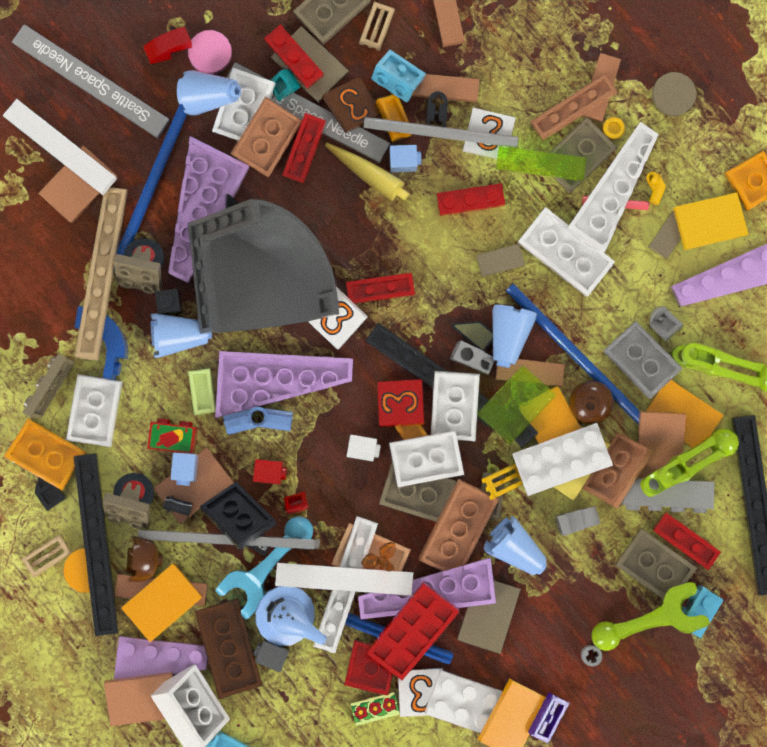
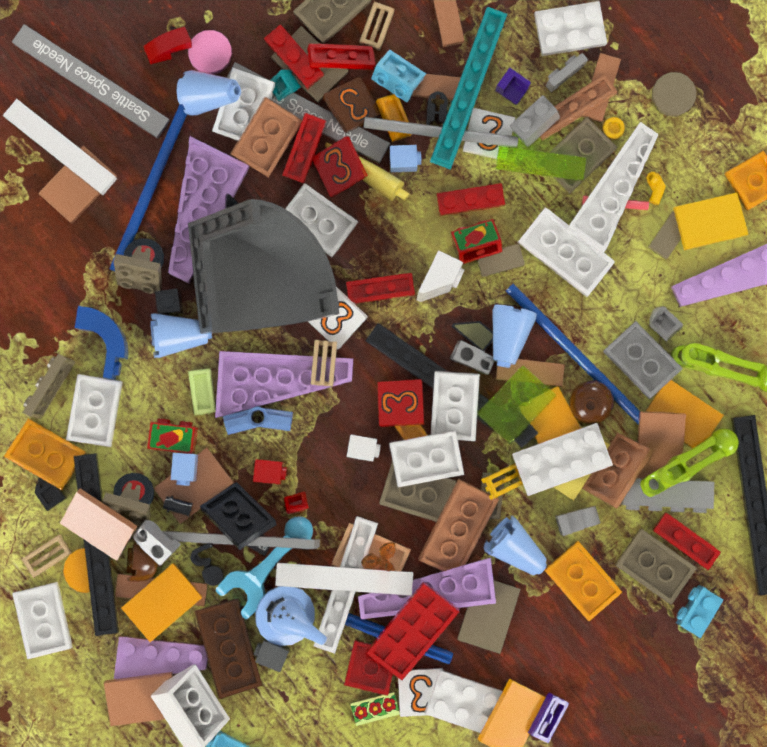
tan tile [75,187,128,361] -> none
light grey bush [581,645,602,666] -> none
lime piece [591,582,710,651] -> none
none -> white tile [12,582,73,659]
none -> tile [60,489,137,561]
none -> light grey leg [133,520,181,566]
none -> black leg [190,543,225,586]
none -> white tile [286,183,358,257]
none -> red plate [307,43,376,70]
none -> tan tile [311,340,337,387]
none -> red tile [313,136,368,197]
none -> white slope [417,250,465,302]
none -> teal tile [430,7,507,170]
none -> brick [451,219,502,264]
none -> dark purple panel [495,67,531,105]
none -> light grey brick [510,95,561,148]
none -> white plate [534,1,607,56]
none -> light orange tile [544,541,622,621]
none -> light grey plate [546,53,588,93]

